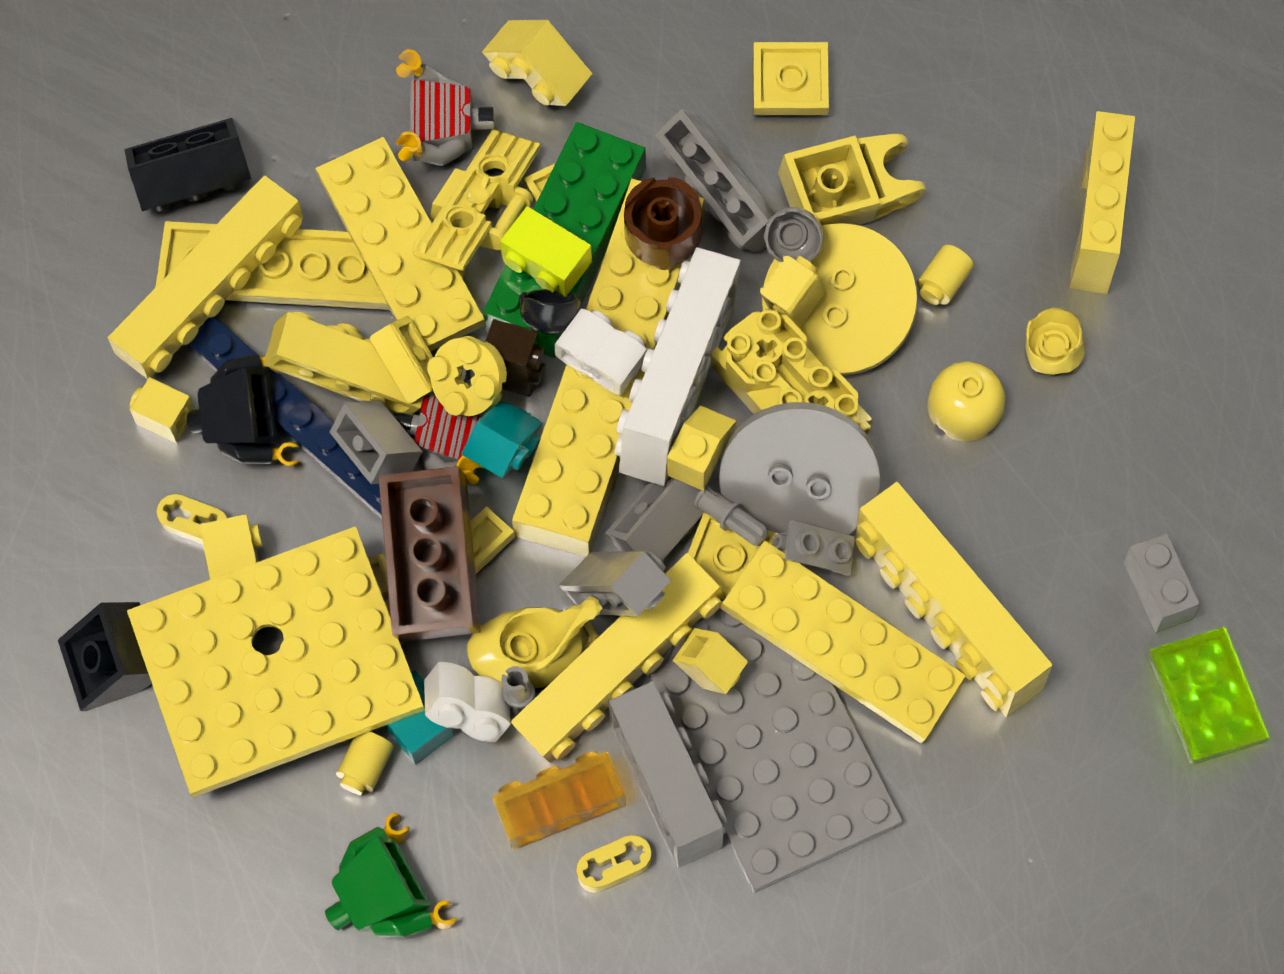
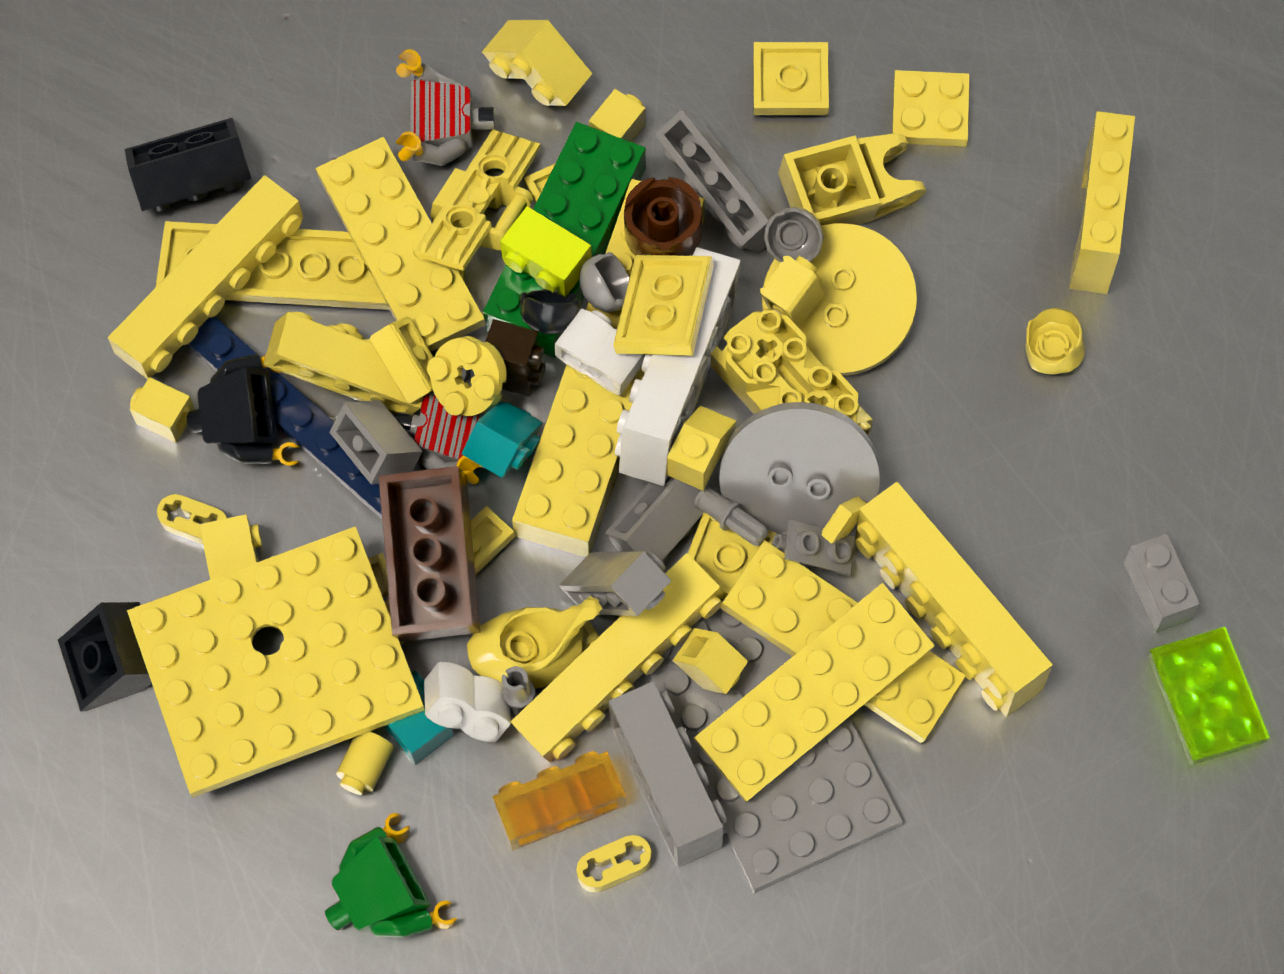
light yellow brick [917,244,974,305] -> none
light yellow cylinder [927,361,1006,442] -> none
none -> light grey hair [580,252,630,313]
none -> light yellow brick [588,89,646,142]
none -> light yellow tile [613,255,714,356]
none -> light yellow plate [693,583,935,802]
none -> light yellow tile [821,496,866,544]
none -> light yellow plate [892,70,969,147]

